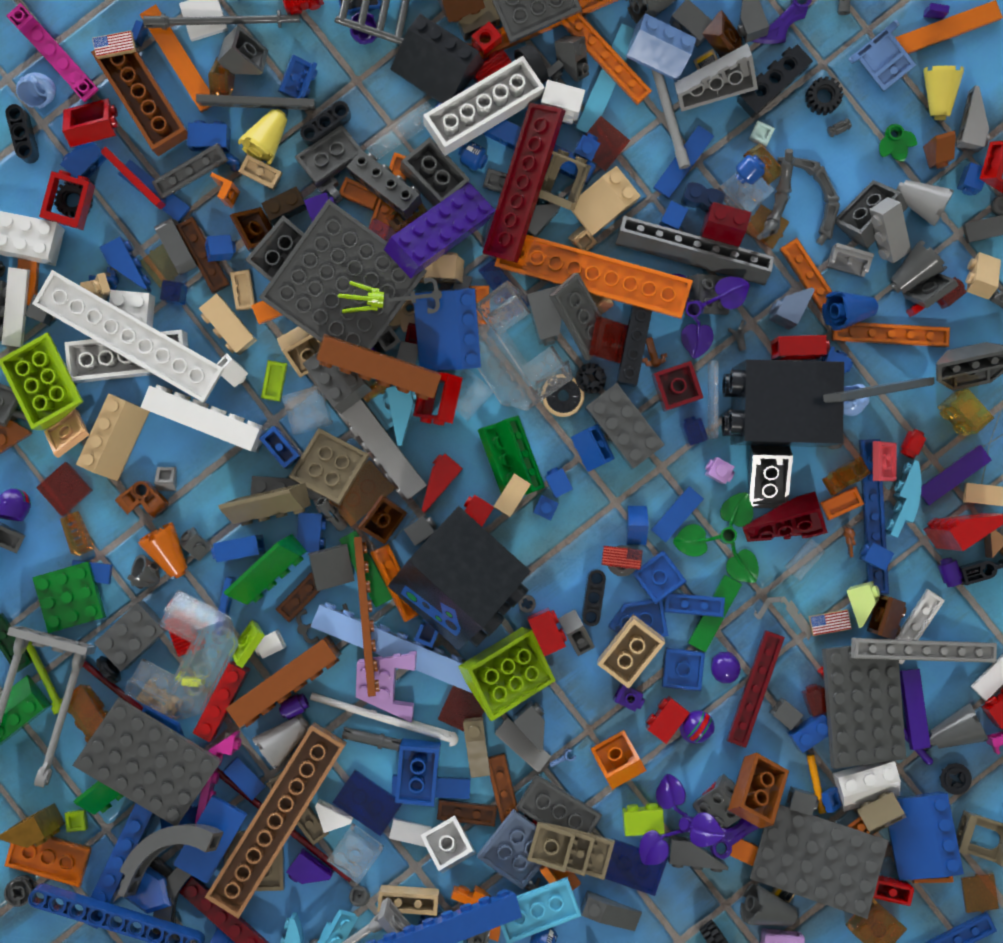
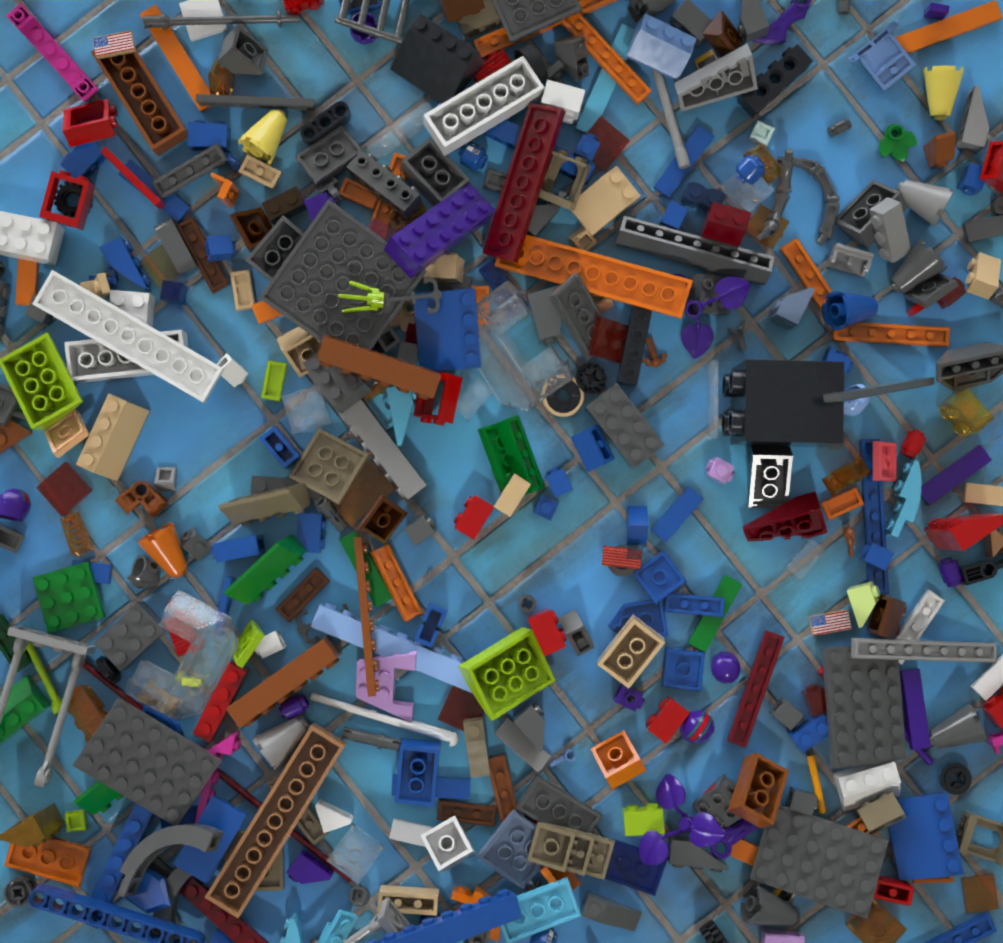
white tile [2,267,30,347] -> none
black beam [5,104,39,164] -> none
light blue hair [16,73,56,109] -> none
blue tile [132,20,148,47] -> none
white brick [140,384,267,453] -> none
tan brick [199,293,257,355] -> none
blue slope [223,757,266,801] -> none
blue bracket [278,54,318,99] -> none
dark grey tile [308,543,355,591] -> none
clear blue tile [332,769,402,836] -> none
black brick [388,506,531,650] -> none
red slope [422,454,463,513] -> none
red brick [471,21,502,57] -> none
black beam [582,569,606,626] -> none
dark red brick [651,361,704,412] -> none
green plant [673,492,759,583] -> none
clear blue brick [680,416,709,447] -> none
light grey piece [754,596,811,640] -> none
red window [771,335,830,360] -> none
black tyre [805,76,843,116] -> none
blue plate [821,787,842,813] -> none

